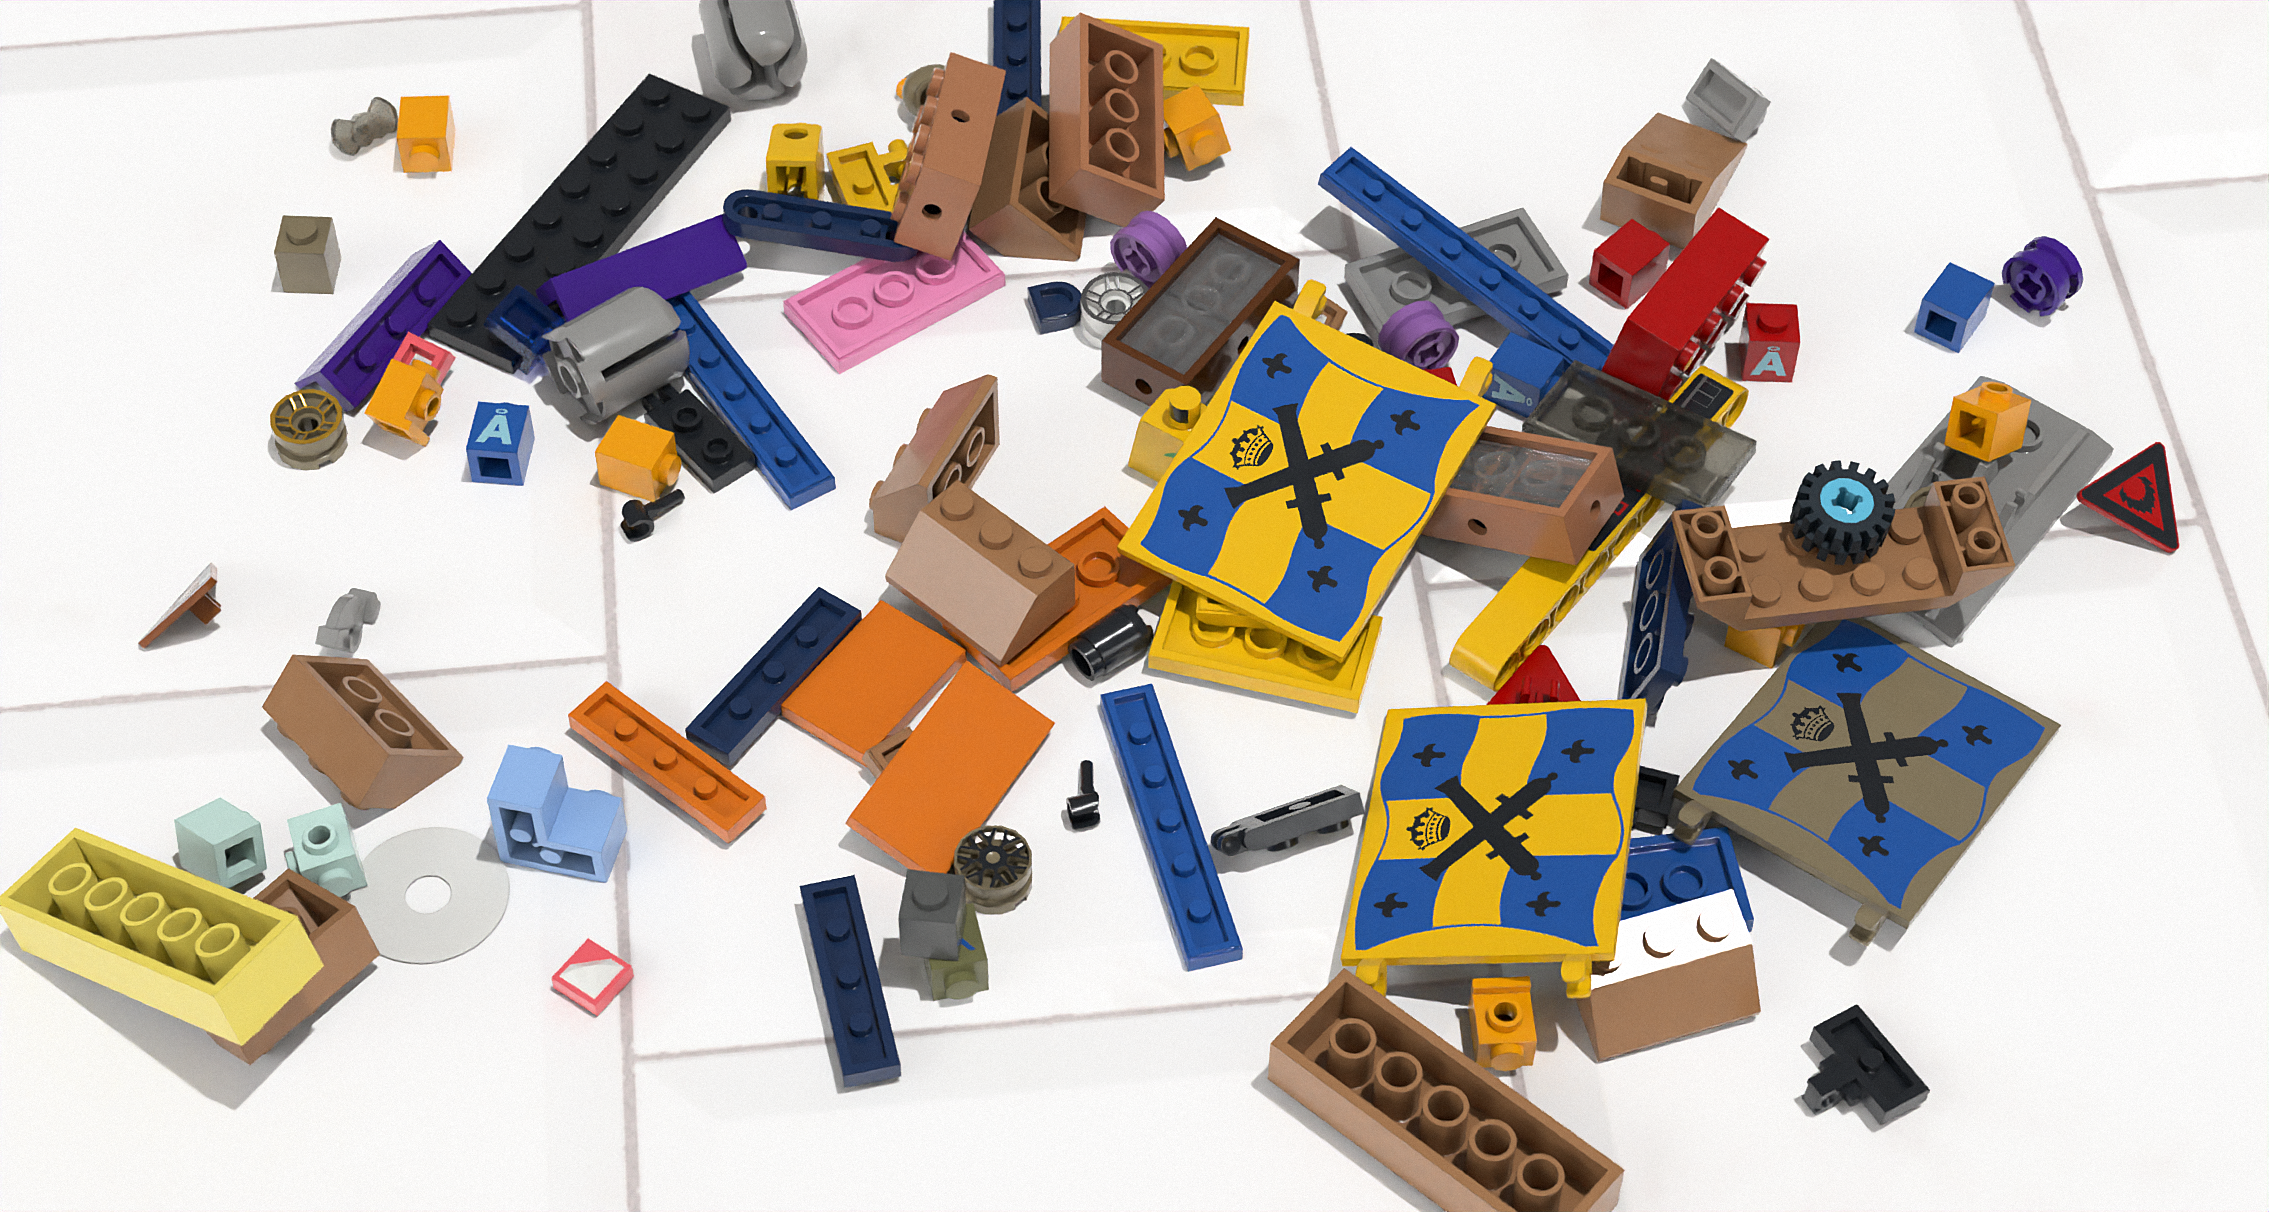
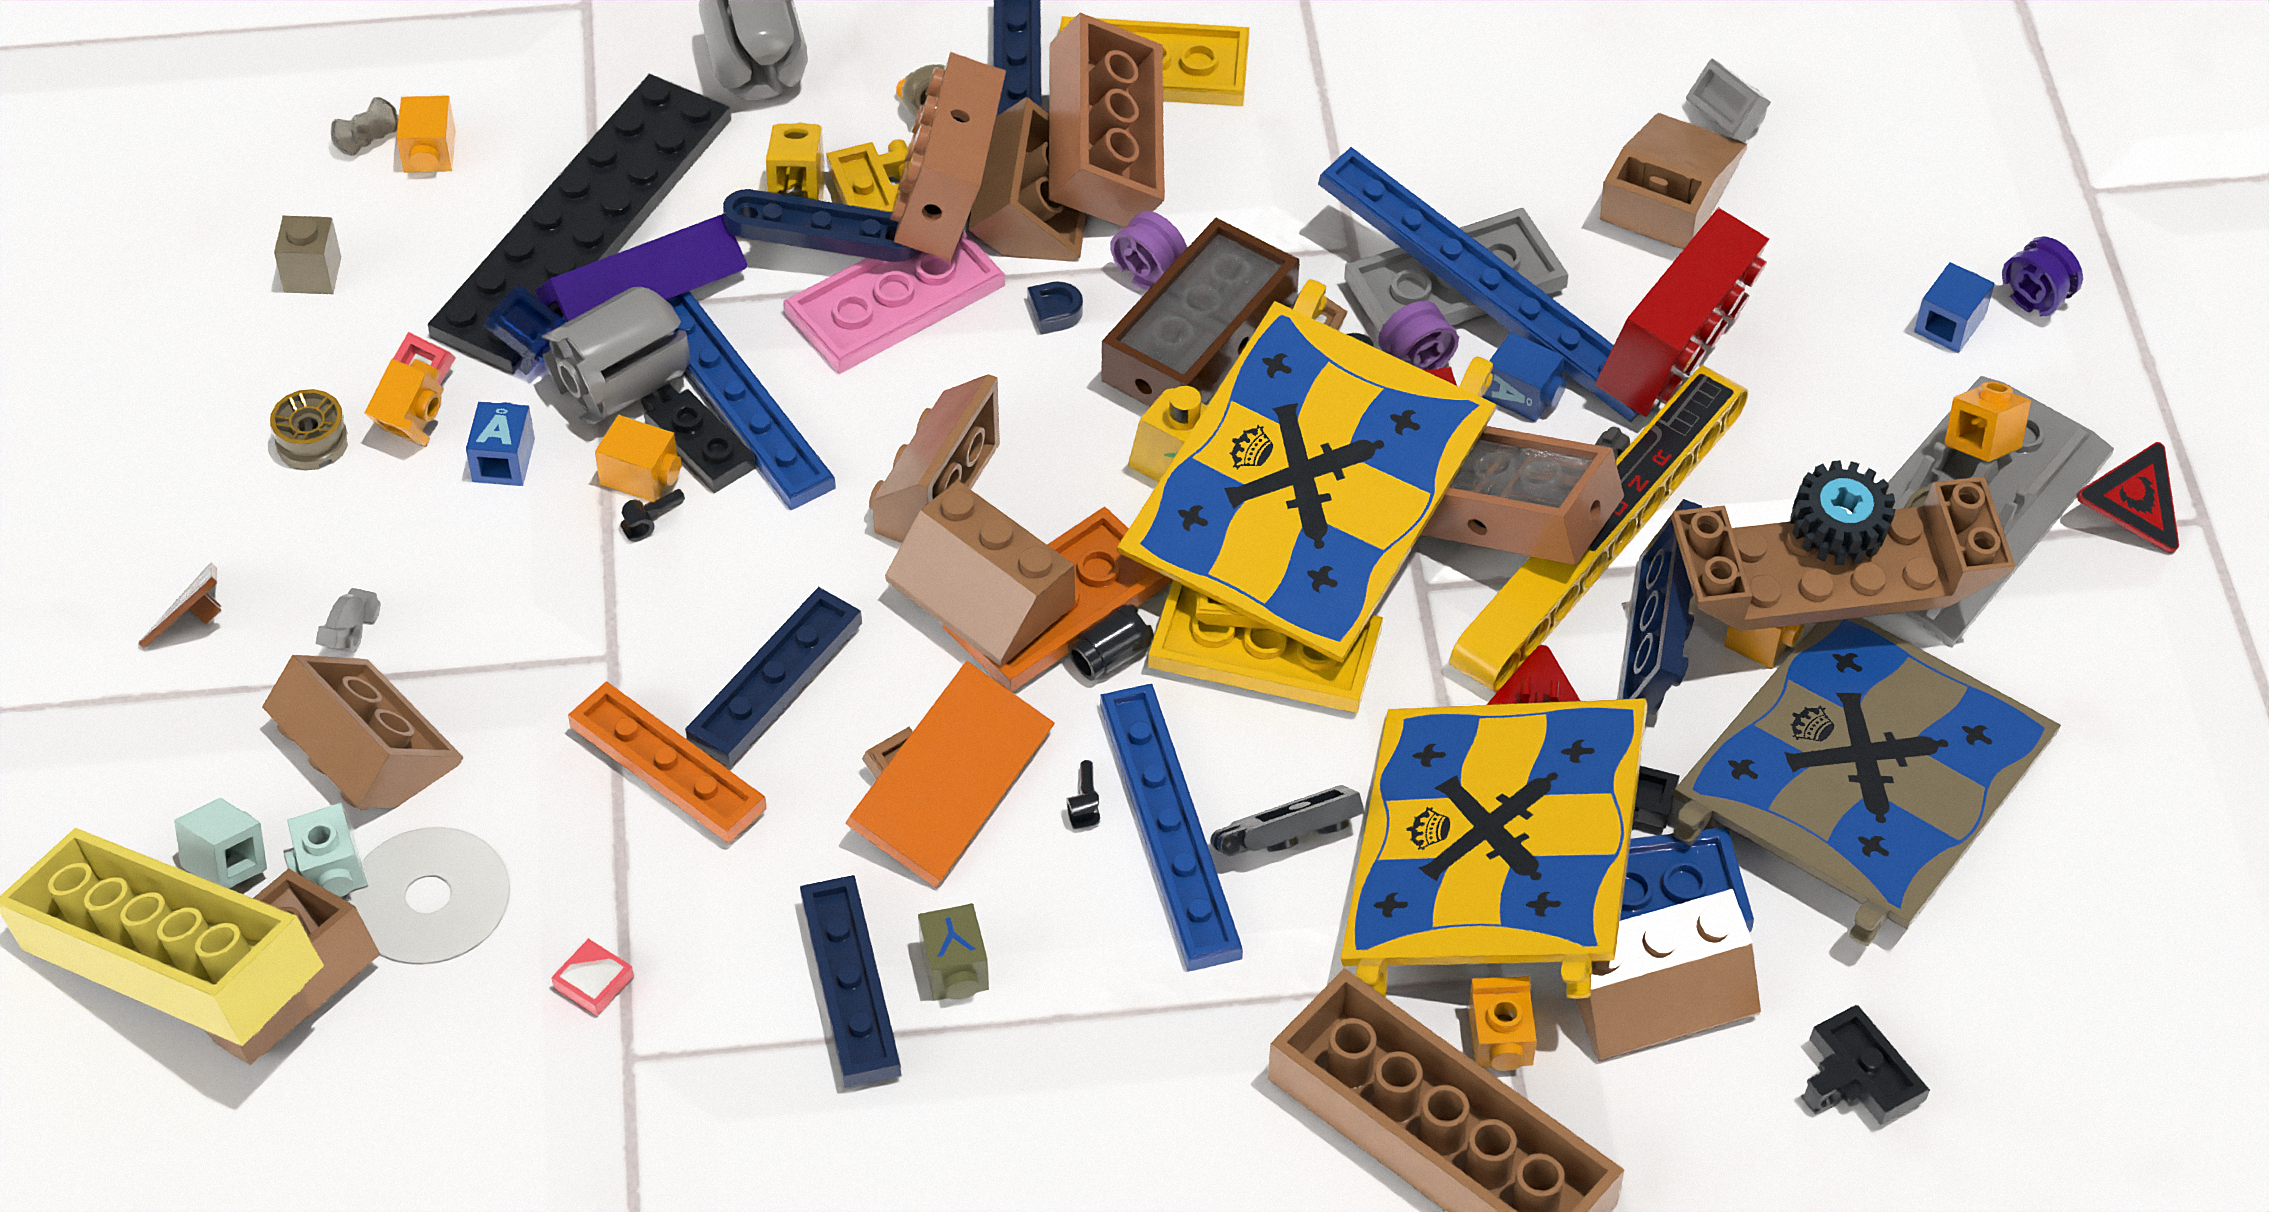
dark purple panel [294,239,472,412] -> none
light blue brick [487,744,627,883] -> none
orange tile [781,600,967,768] -> none
dark grey brick [898,869,967,961] -> none
dark tan wheel [954,825,1032,915] -> none
white wheel [1081,272,1149,348] -> none
light orange brick [1163,85,1231,172] -> none
clear smoke tile [1522,360,1757,508] -> none
red brick [1589,219,1670,309] -> none
red brick [1739,303,1801,383] -> none

